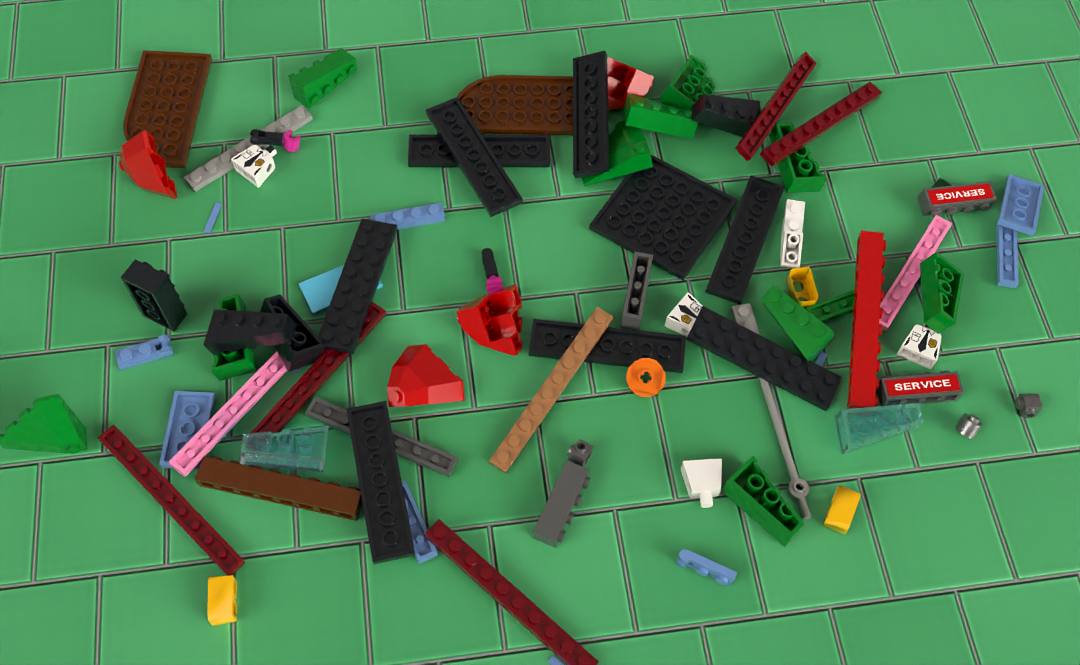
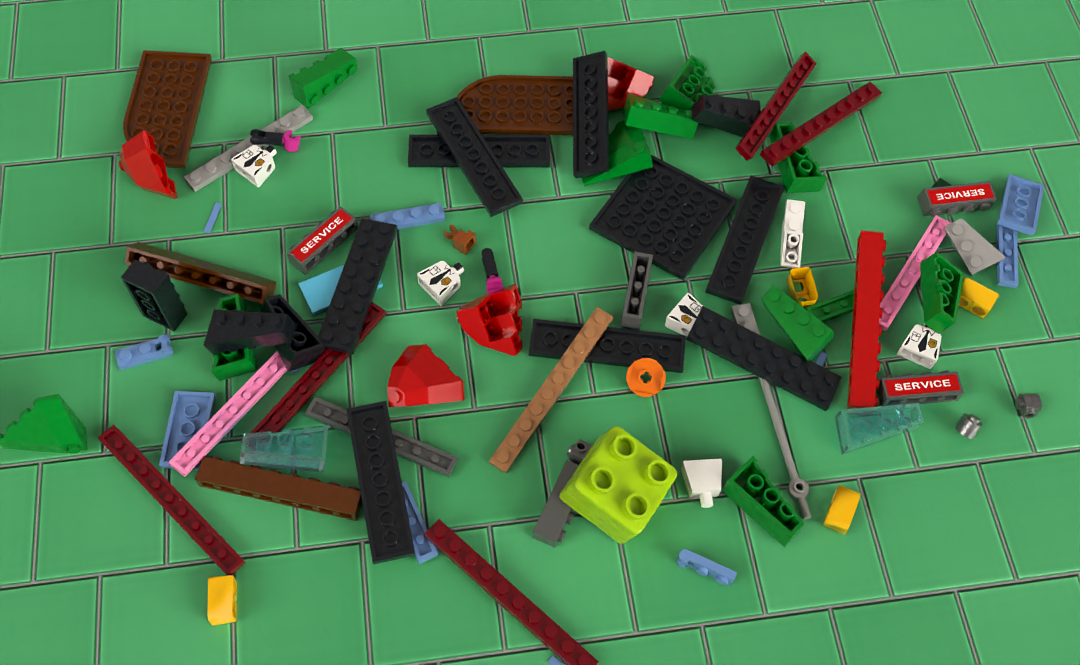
none -> reddish brown brick [125,242,276,304]
none -> brick [287,207,358,275]
none -> white torso [417,261,464,306]
none -> dark orange piece [444,225,476,255]
none -> lime brick [559,426,677,544]
none -> light grey wing [944,218,1006,276]
none -> yellow piece [959,278,999,319]

